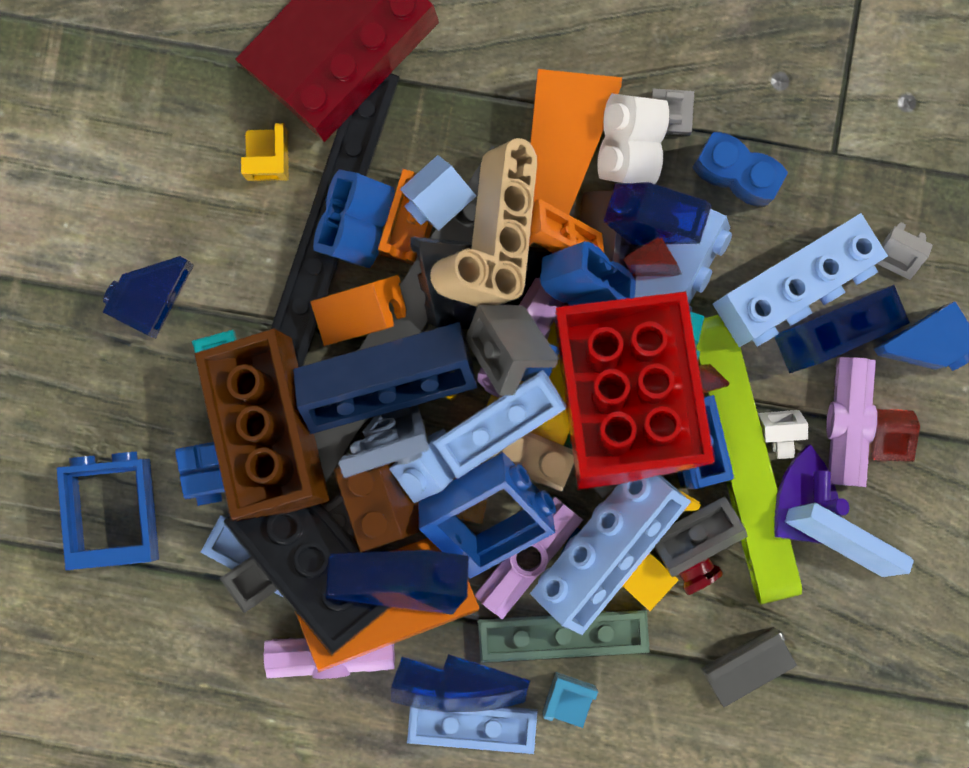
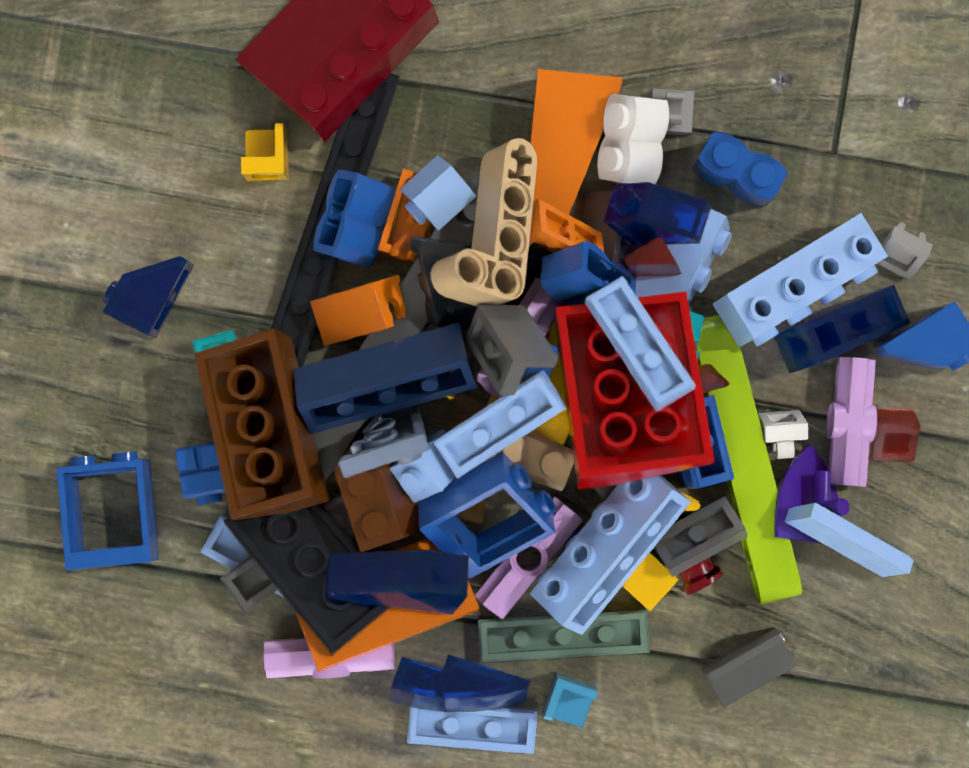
none -> light blue tile [585,276,696,412]

